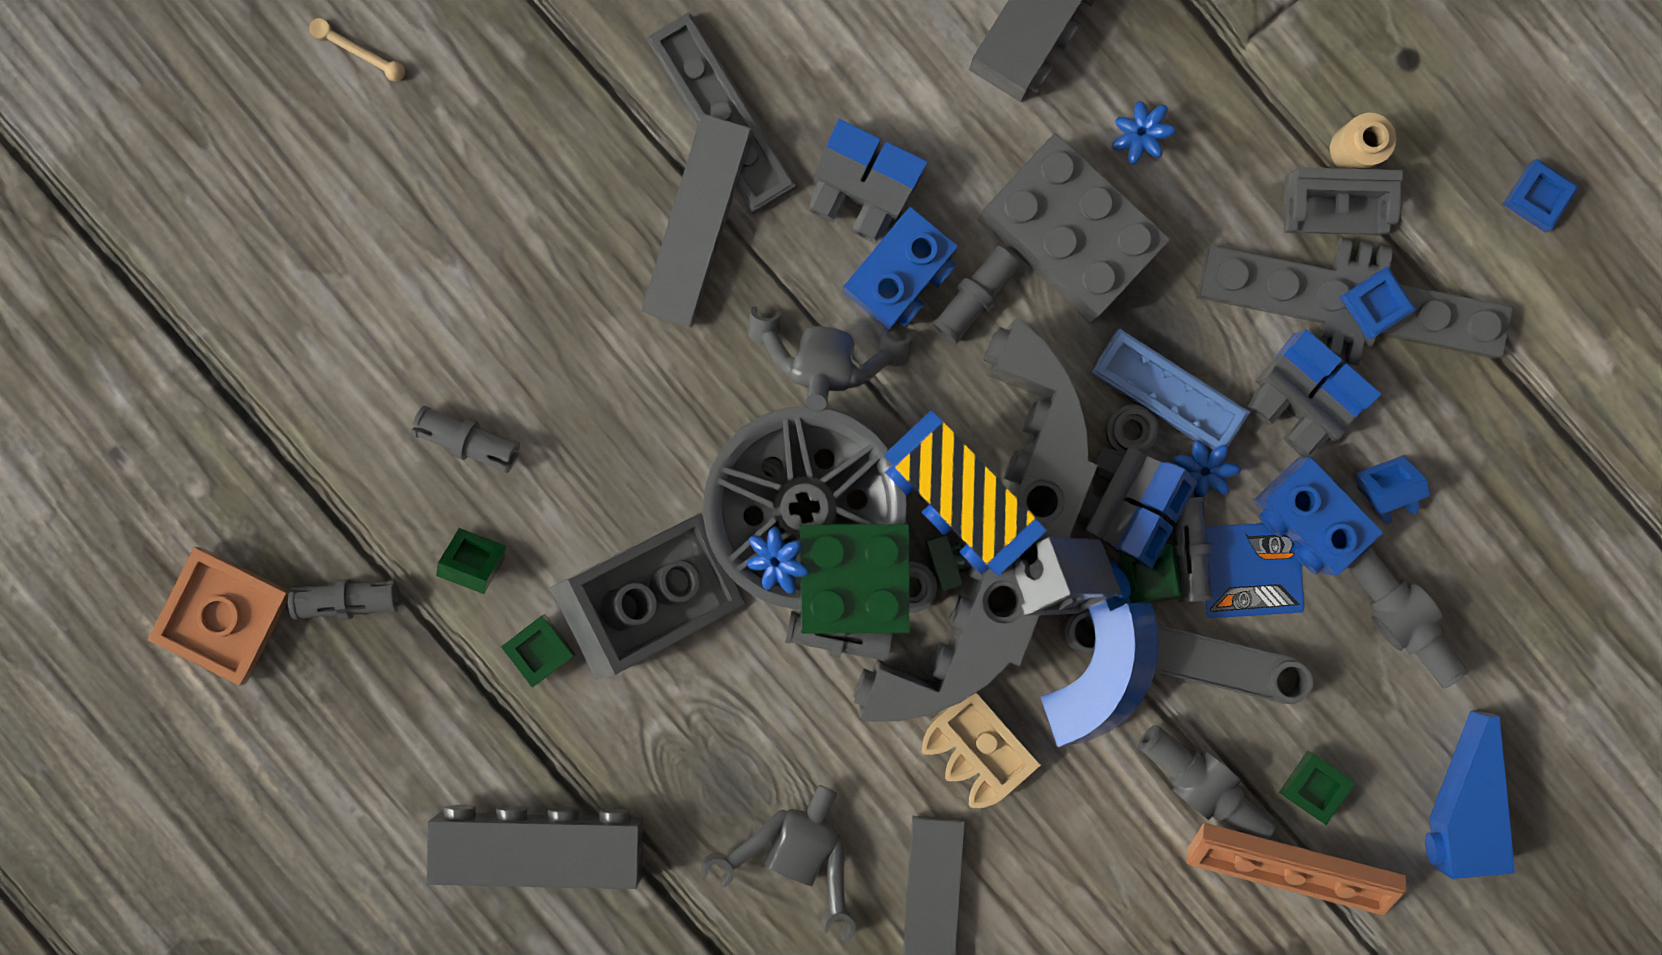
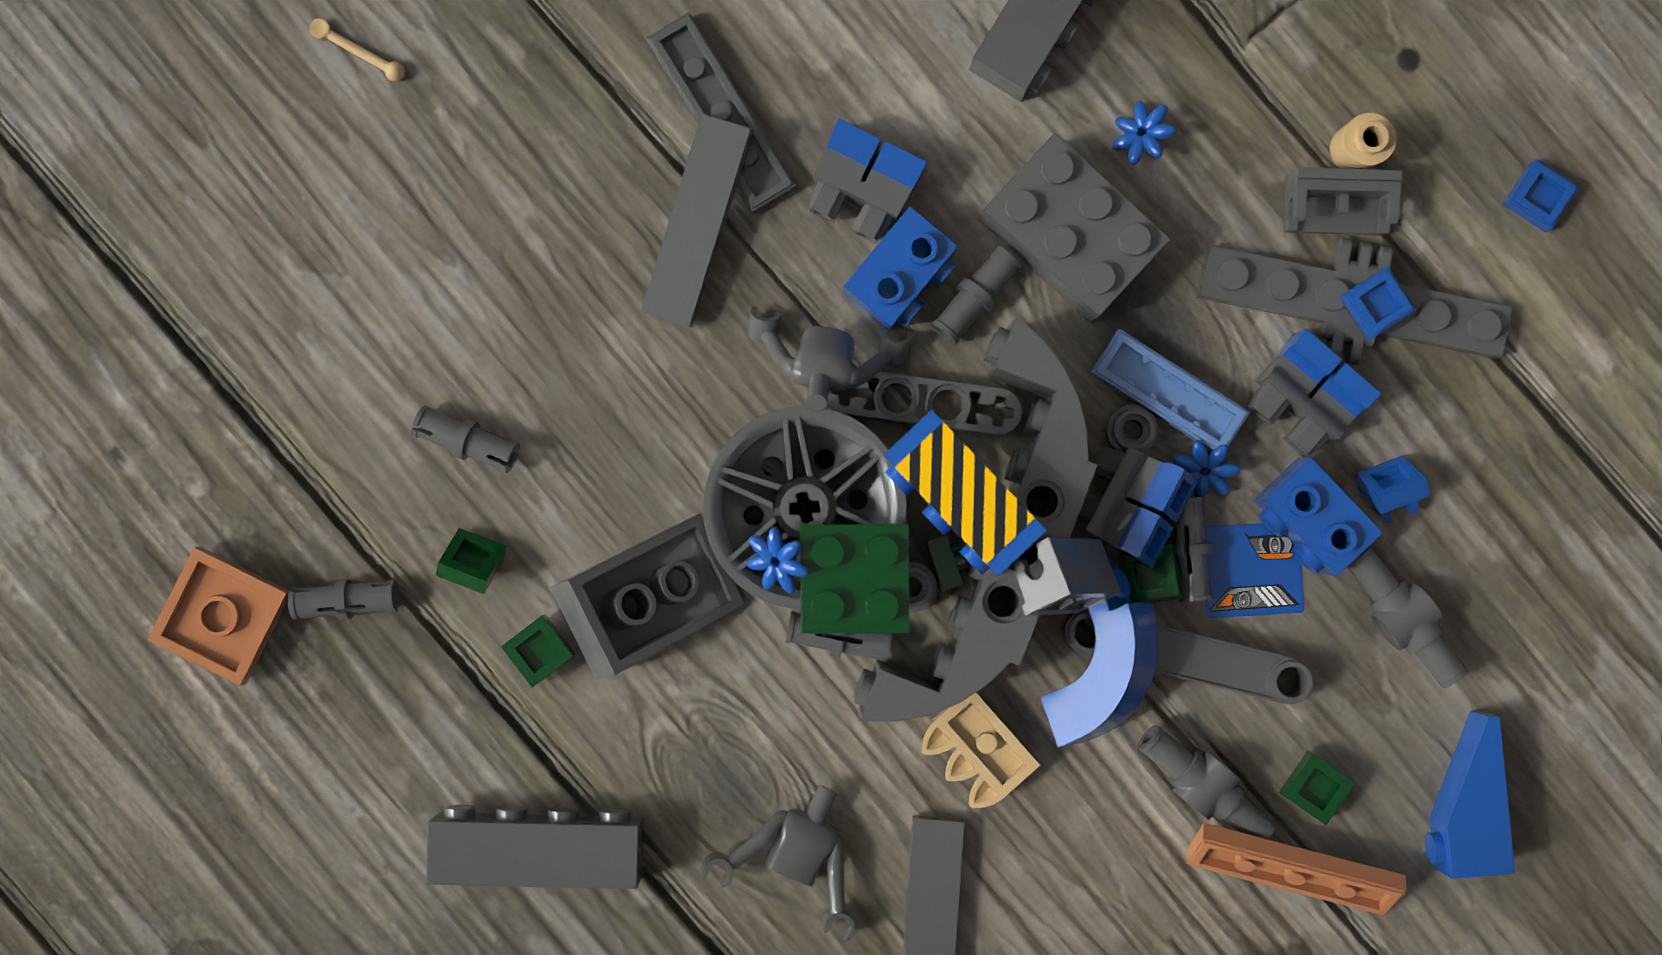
none -> dark grey beam [827,372,1022,435]

